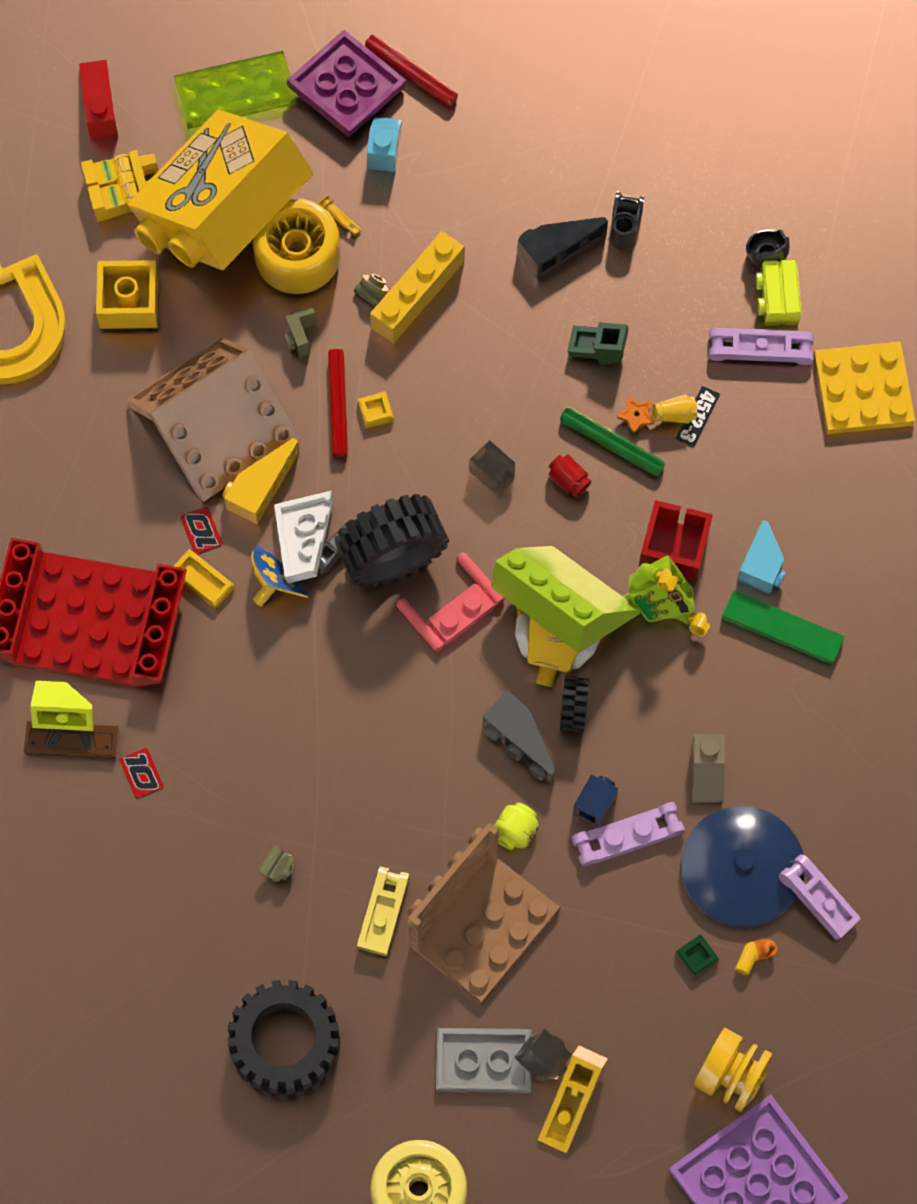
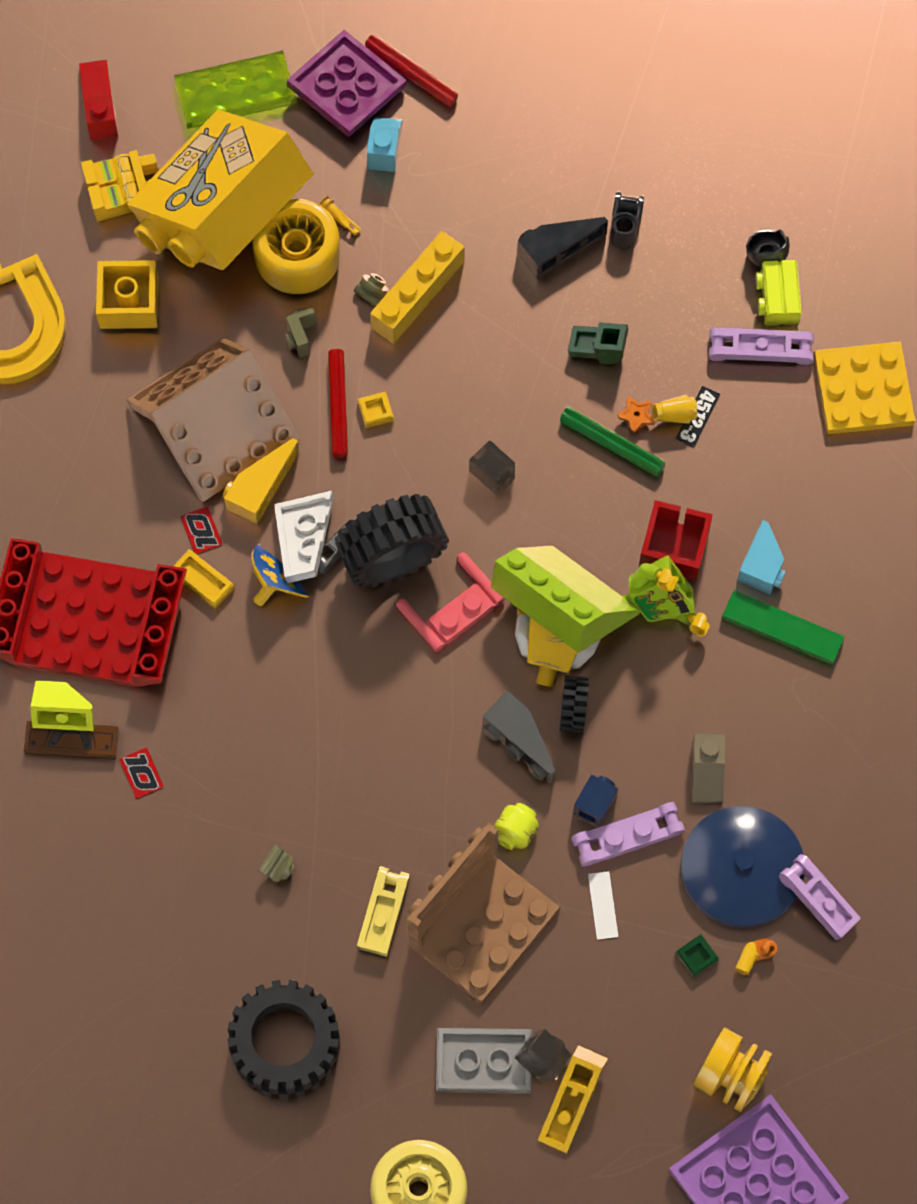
red brick [548,454,592,498] -> none
none -> white sticker [588,871,618,940]

